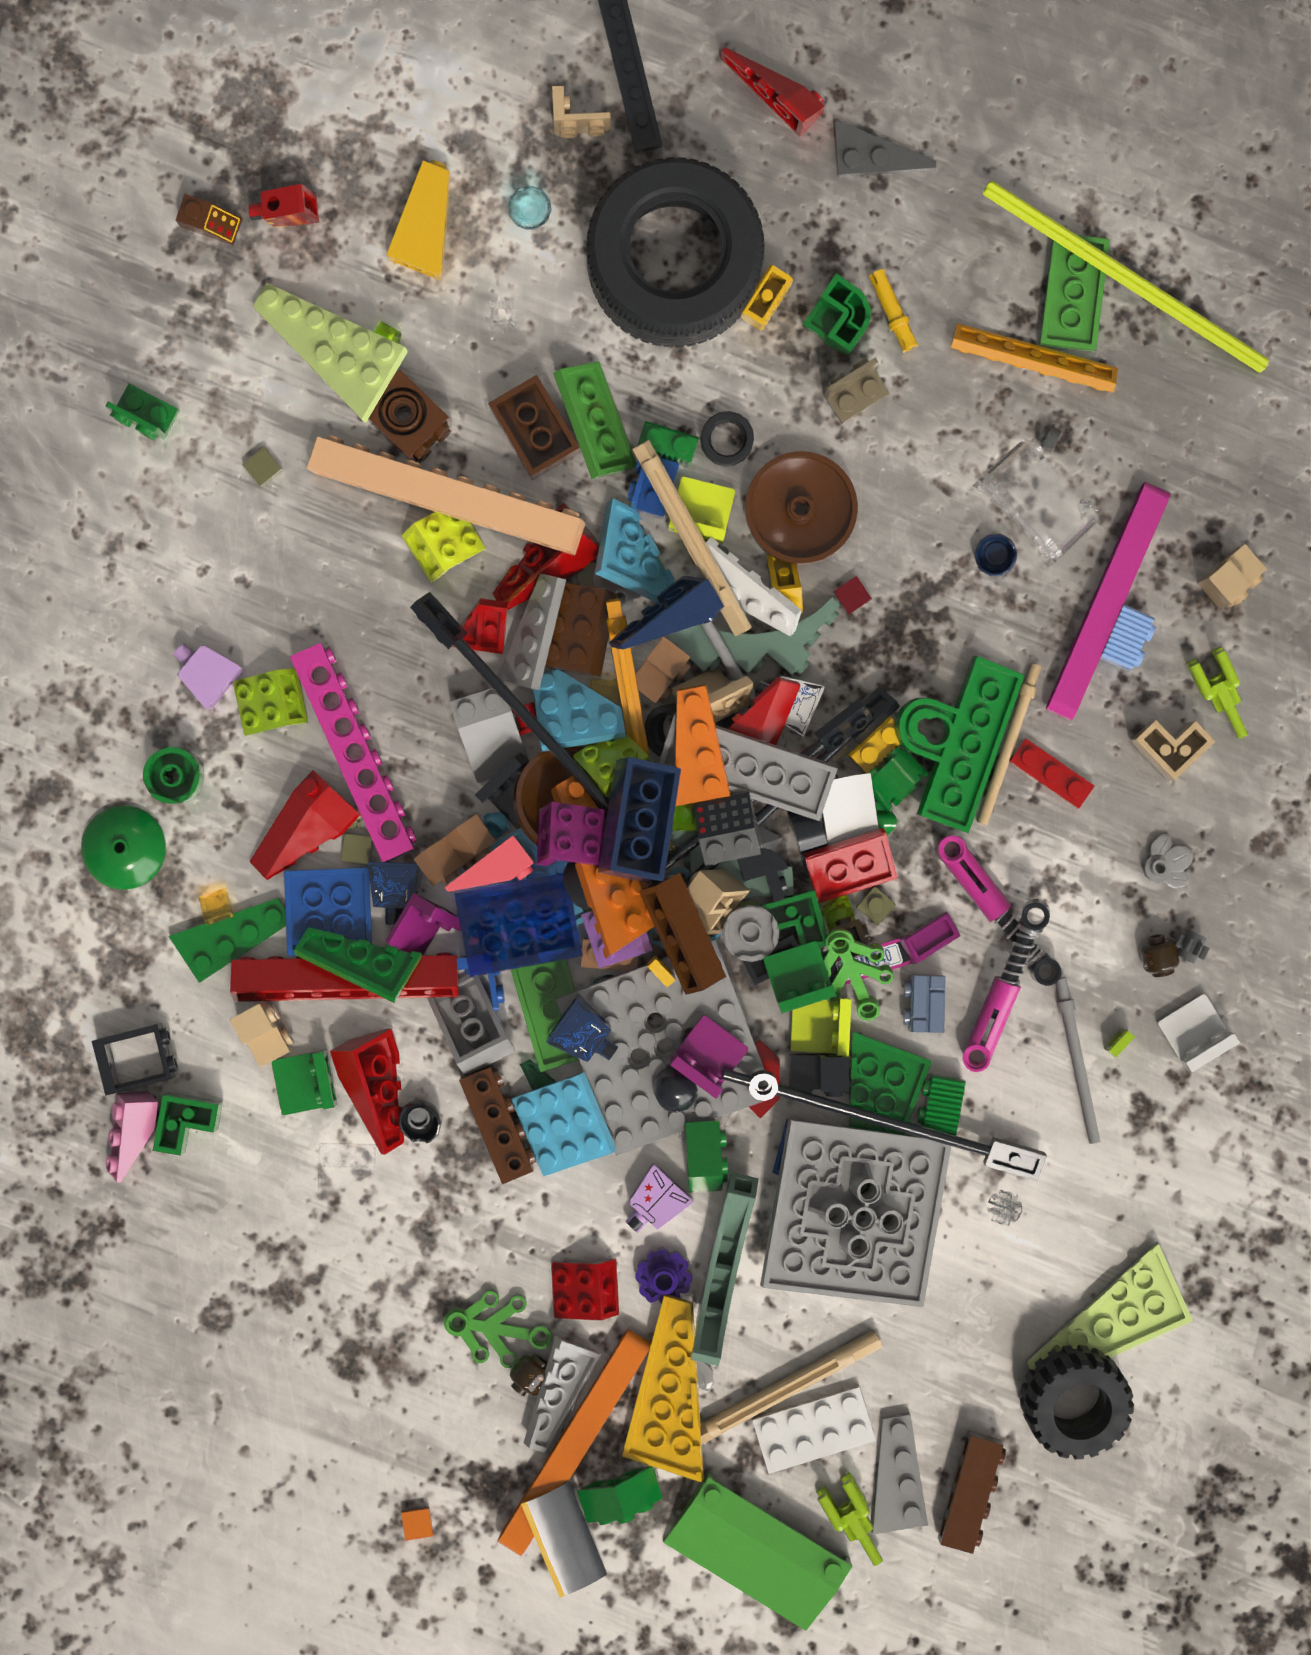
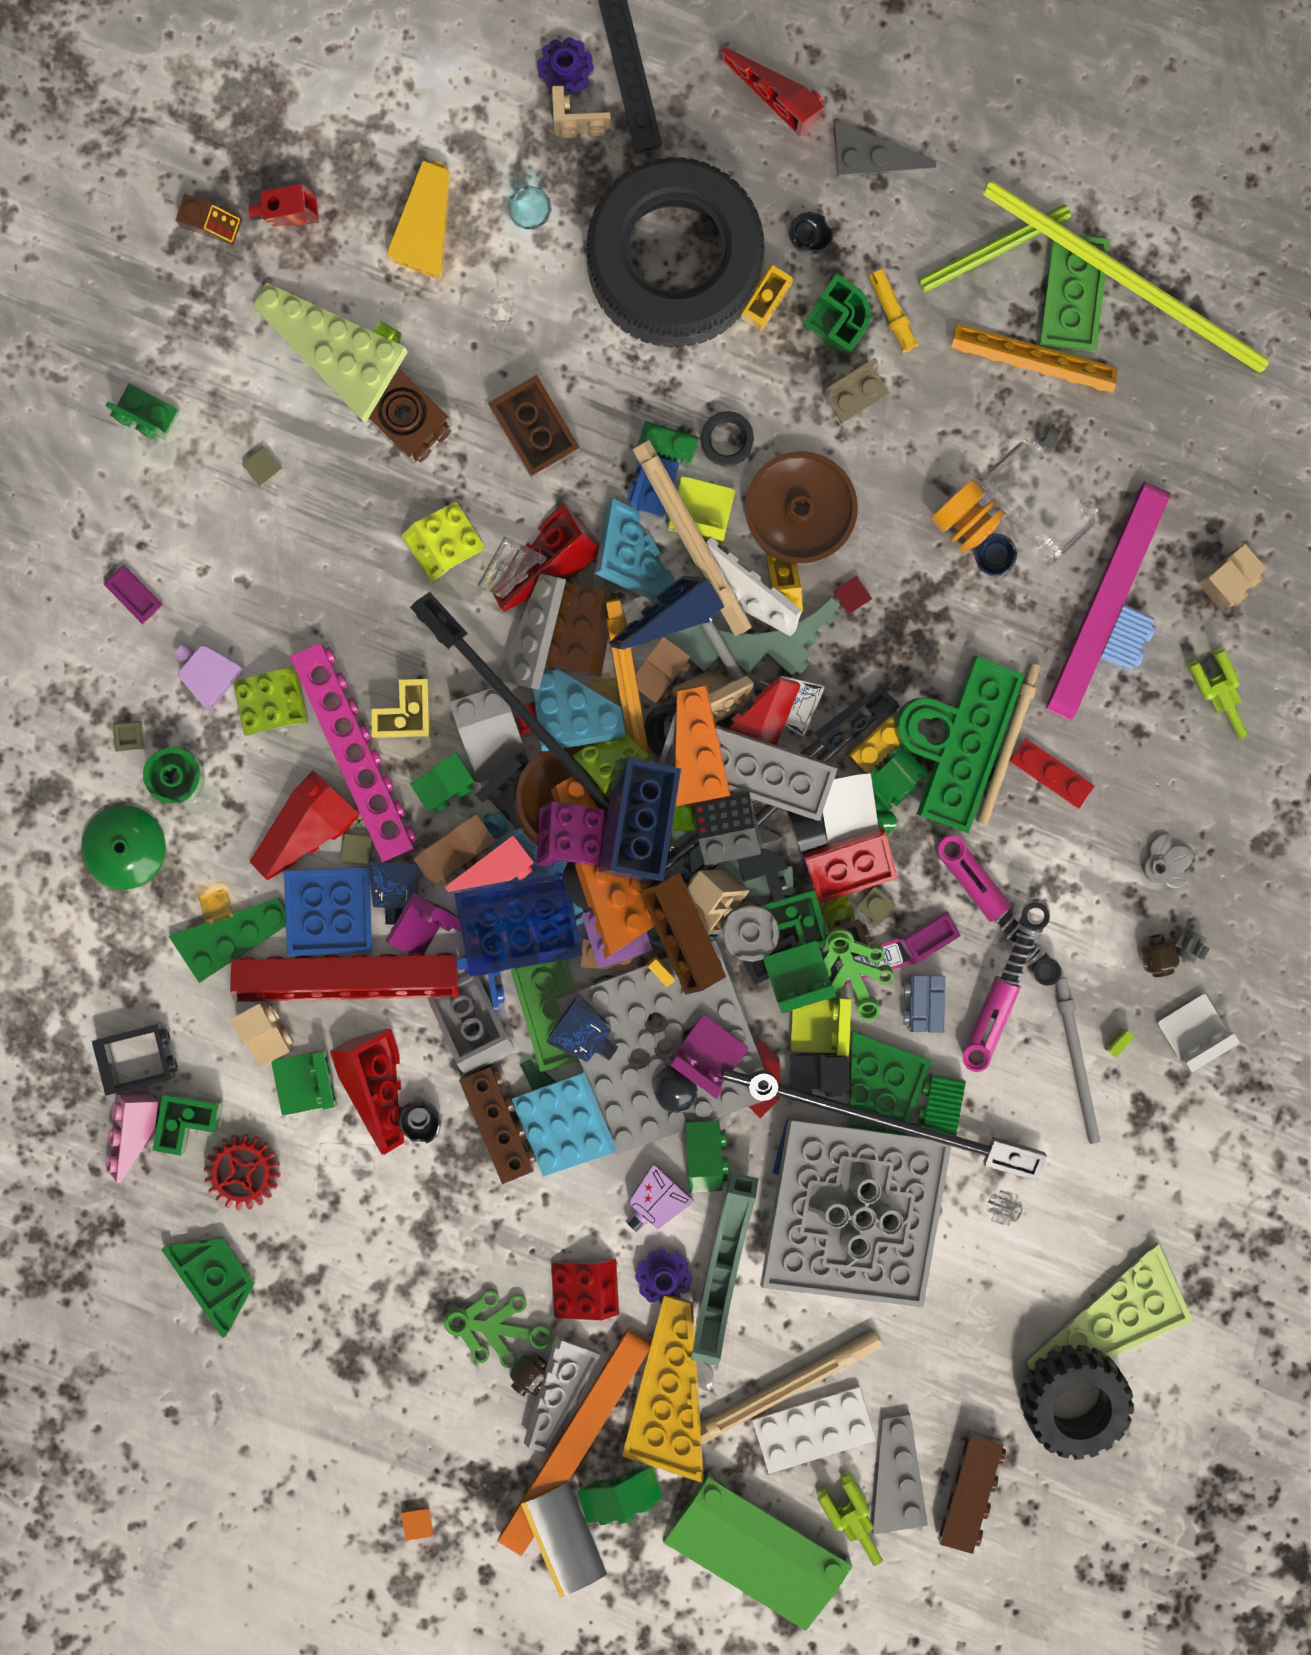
green wing [294,927,422,1003] -> none
light nougat brick [307,435,586,555] -> none
red wing [453,598,508,654] -> none
bright green plate [553,361,637,479] -> none
tan brick [1130,720,1215,781] -> none
none -> magenta tile [104,565,164,625]
none -> olive tile [113,721,145,752]
none -> green wing [161,1237,255,1338]
none -> red gear [204,1134,281,1210]
none -> light yellow brick [371,679,431,738]
none -> green brick [410,752,477,814]
none -> clear wing [478,536,547,598]
none -> dark purple plant [537,37,594,95]
none -> black hair [789,211,834,255]
none -> lime axle [918,204,1071,292]
none -> light orange wheel [930,479,1006,554]

